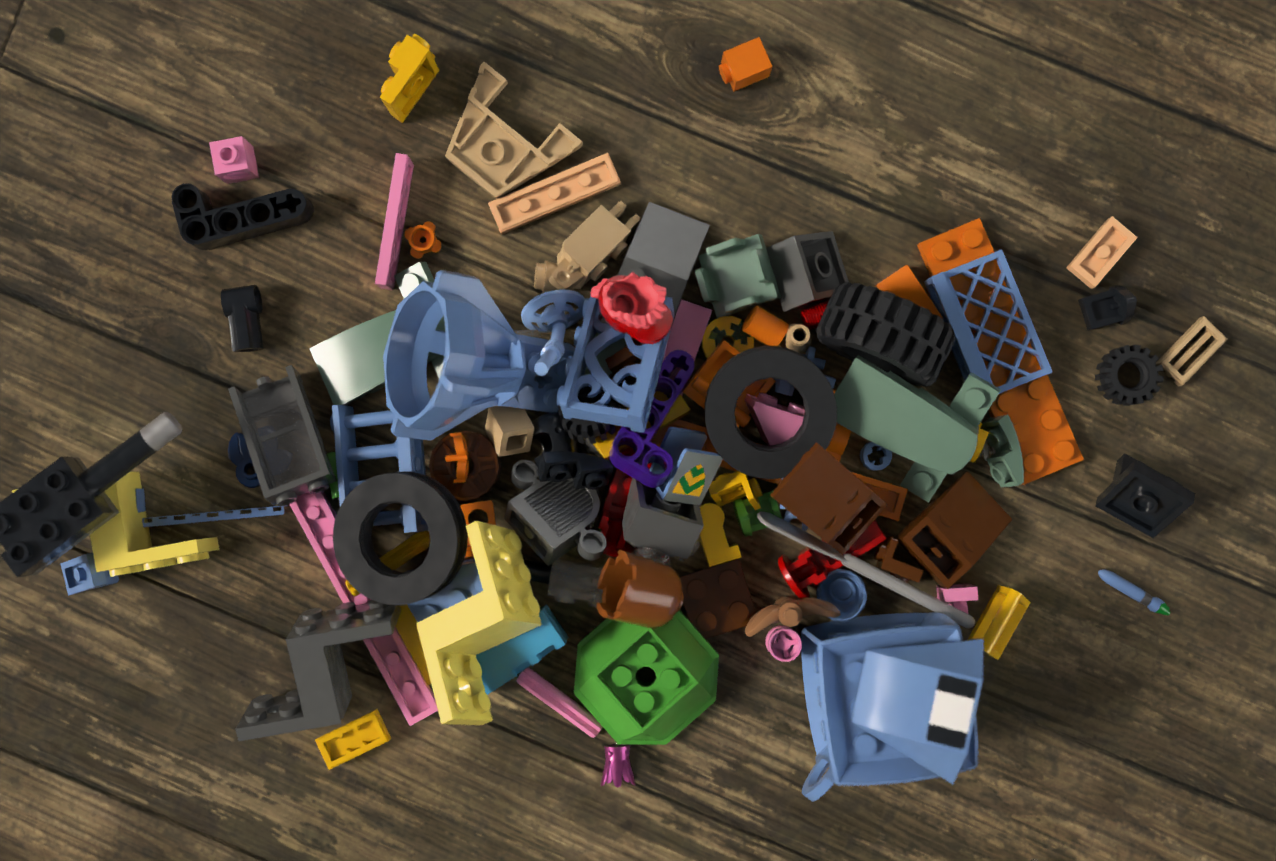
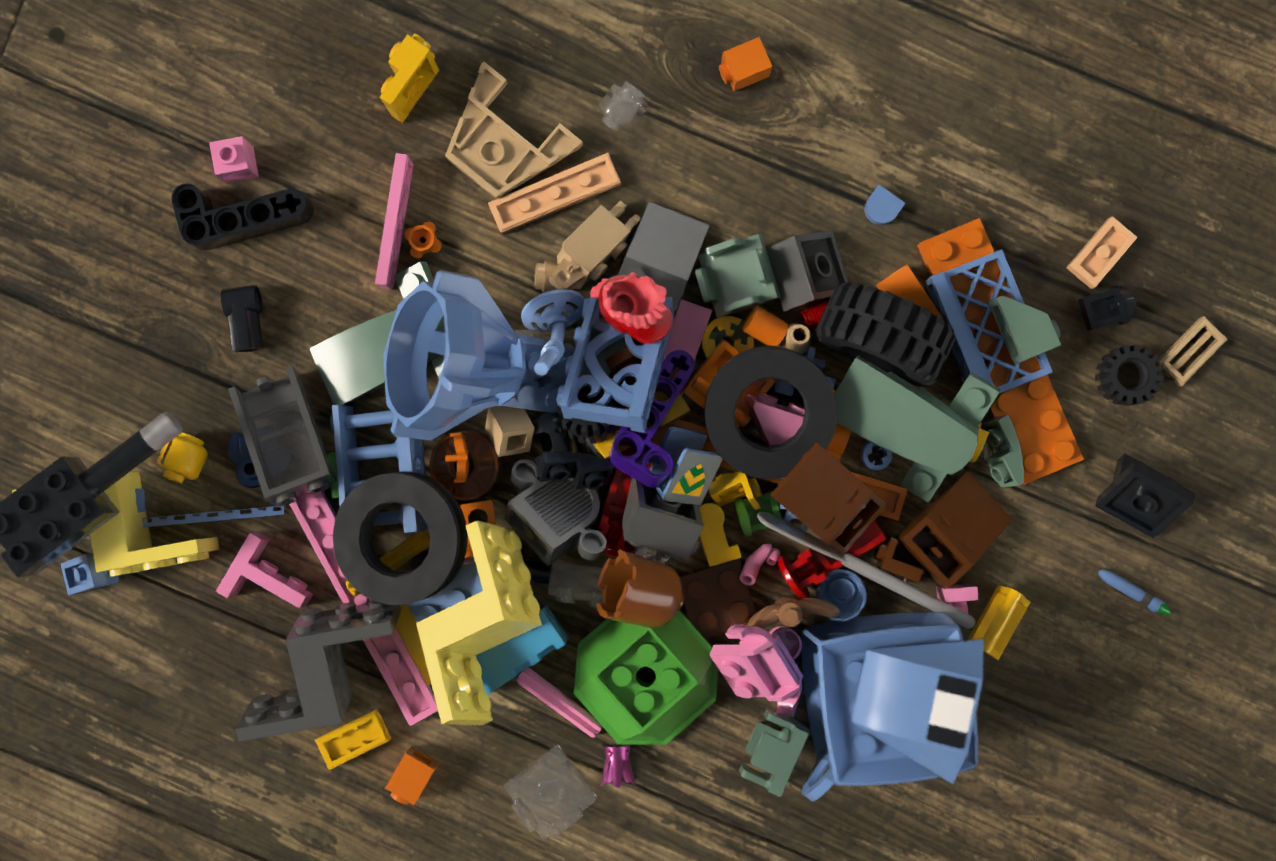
none -> yellow head [157,433,208,484]
none -> bright pink bracket [216,532,314,608]
none -> orange brick [385,747,439,805]
none -> clear panel [503,744,597,841]
none -> clear head [599,80,647,132]
none -> bright pink plate [710,624,803,718]
none -> bright pink arm [739,543,781,585]
none -> sand green panel [739,708,809,797]
none -> medium blue tile [864,185,905,225]
none -> sand green slope [988,296,1061,364]

